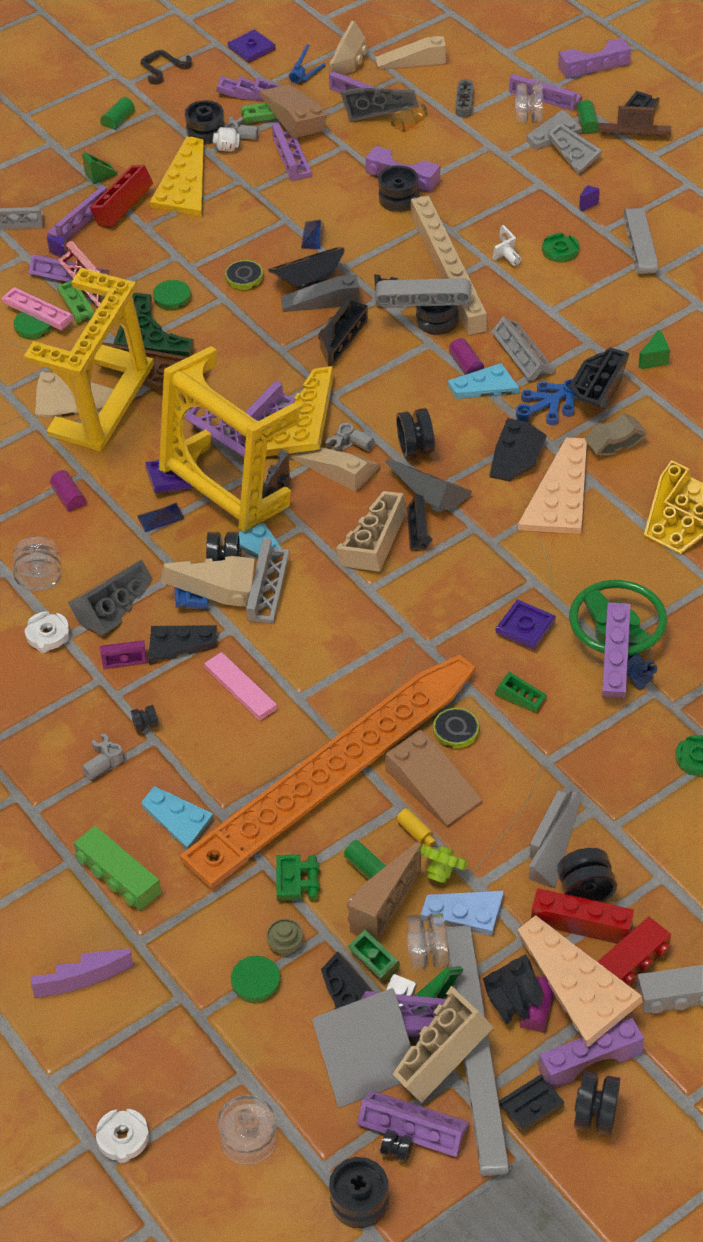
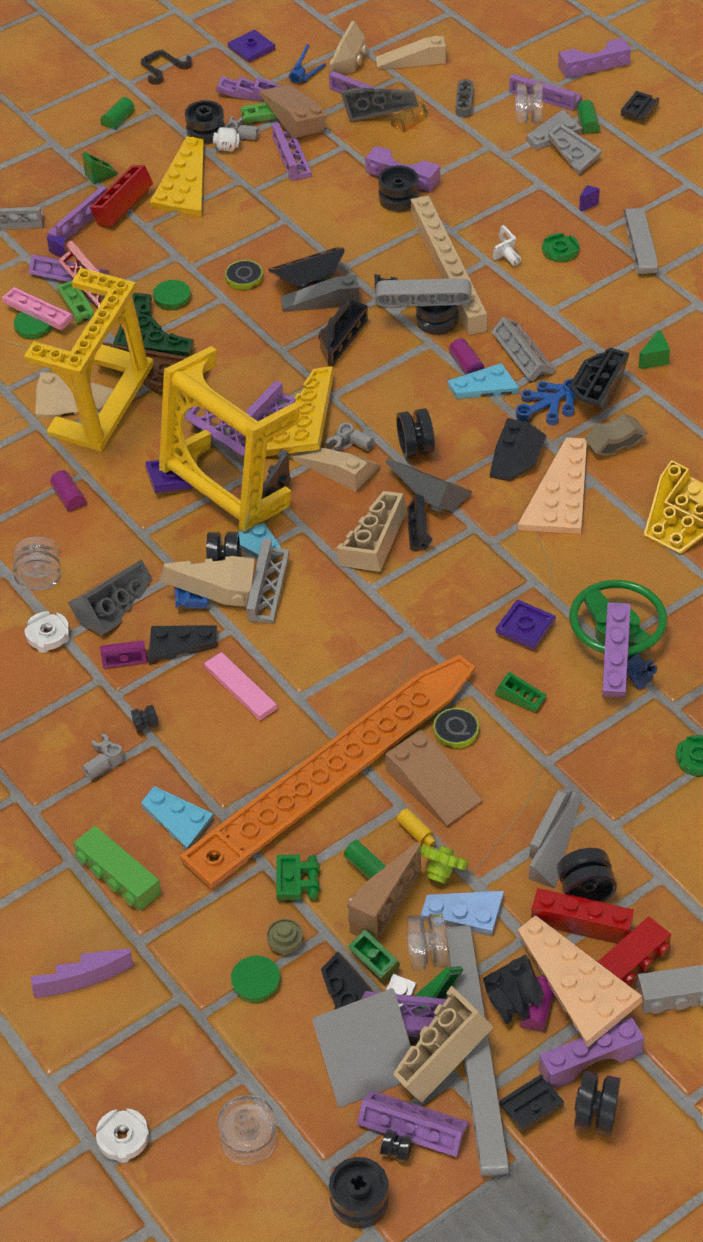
clear blue slope [137,503,184,532] -> none
clear blue slope [301,220,324,249] -> none
reddish brown bracket [599,106,671,137] -> none

